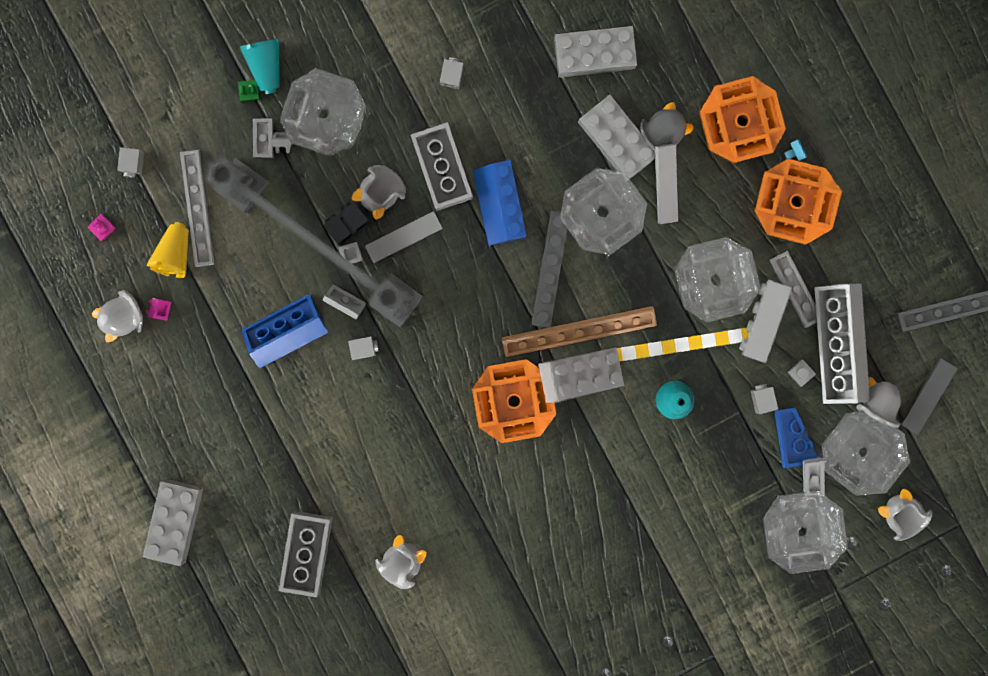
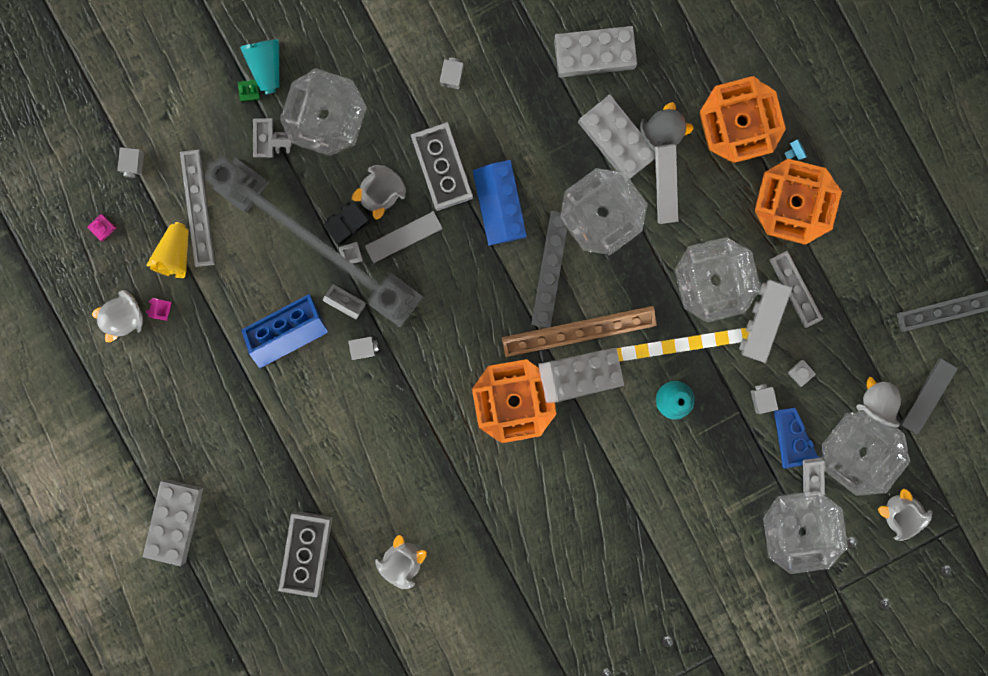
light grey brick [815,284,870,404] -> none

